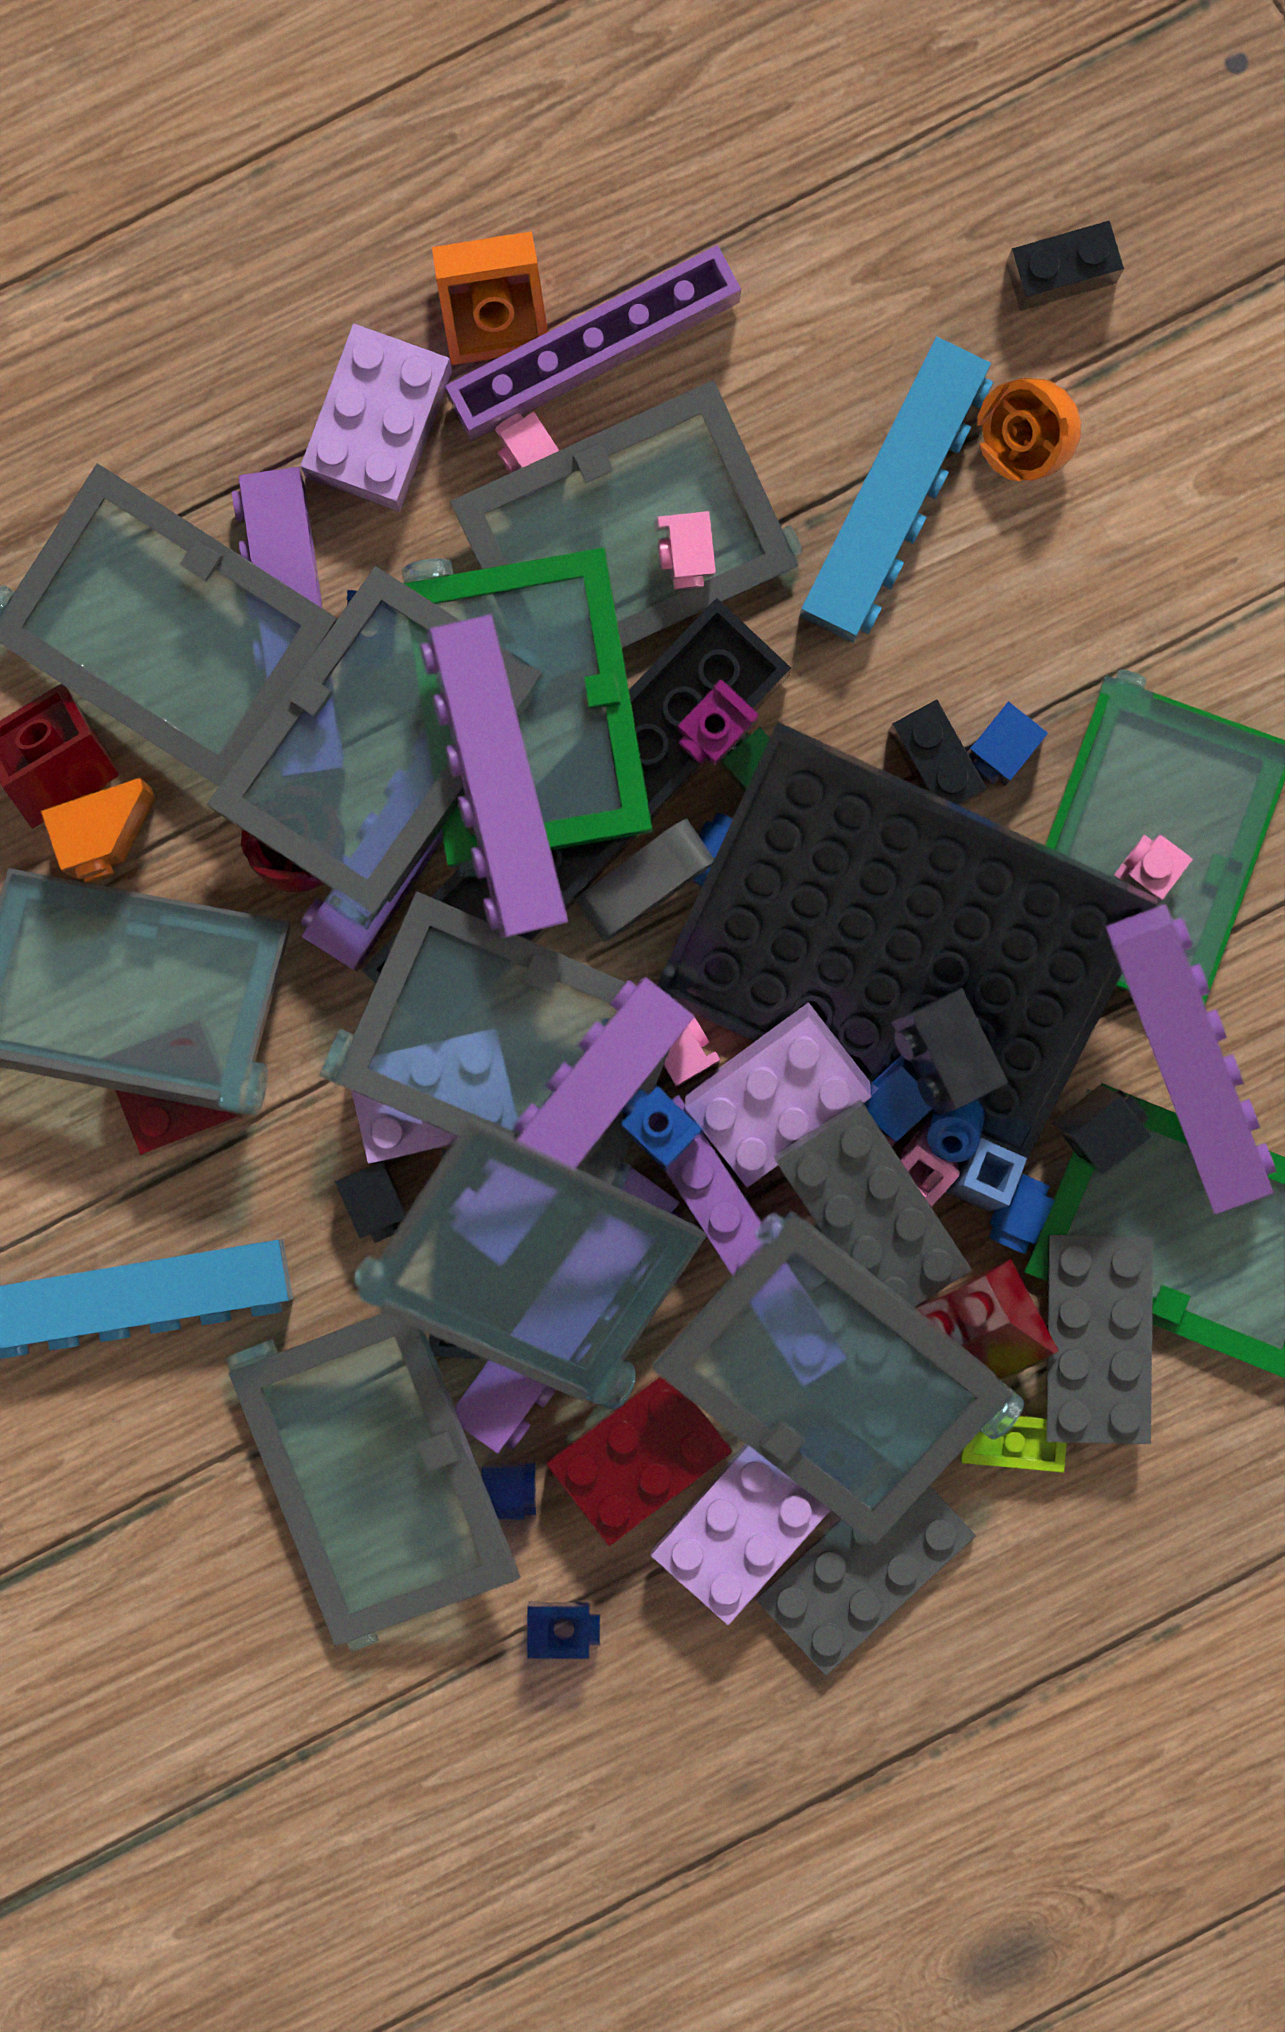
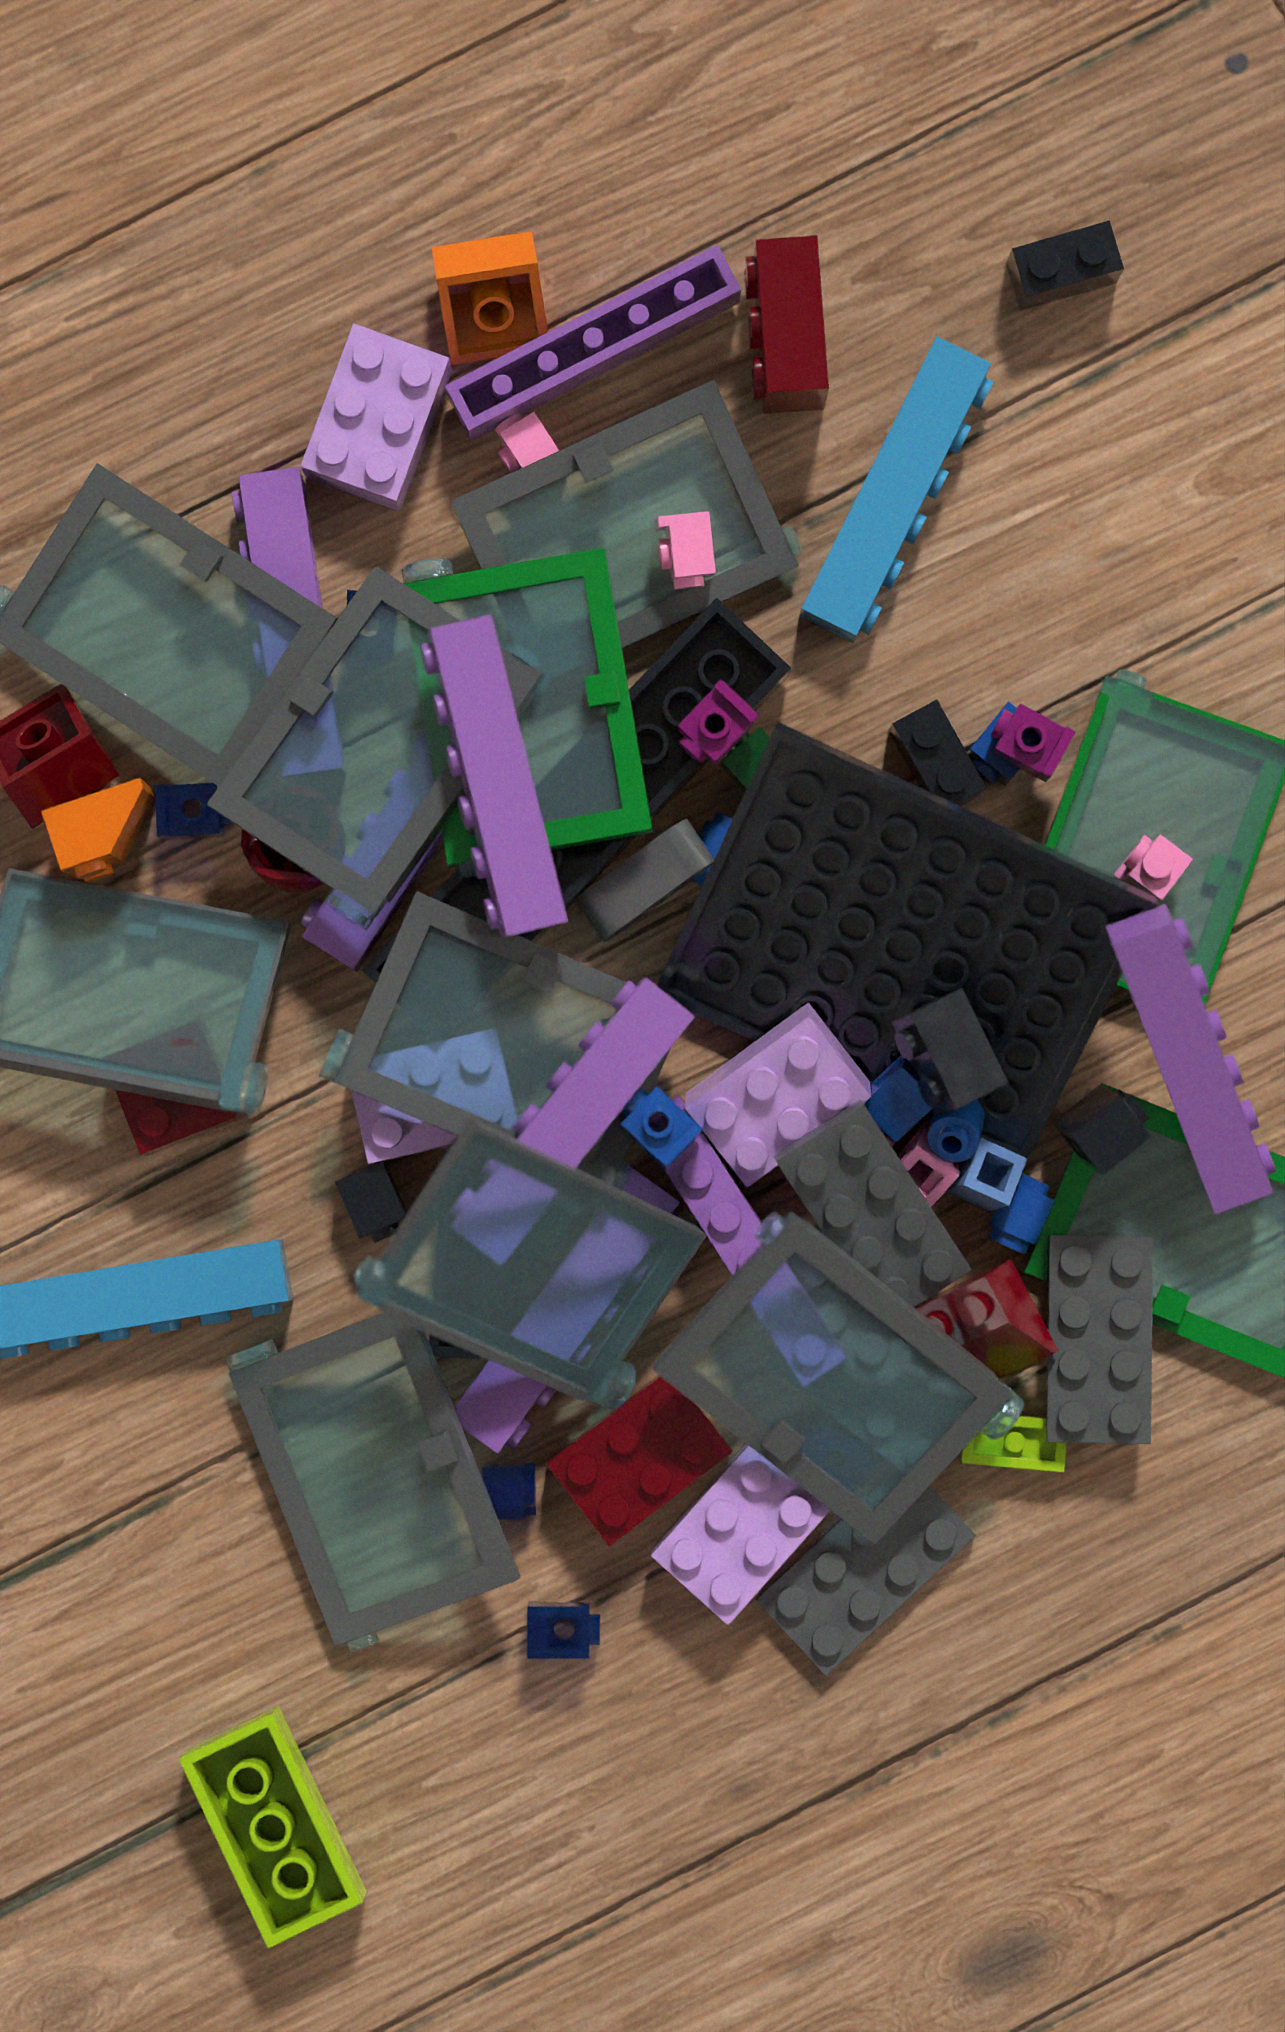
bright pink brick [663,1017,720,1087] -> none
orange cylinder [977,378,1081,481] -> none
none -> clear blue brick [154,782,232,841]
none -> lime brick [178,1705,367,1948]
none -> dark red brick [744,235,829,414]
none -> magenta brick [990,703,1076,783]

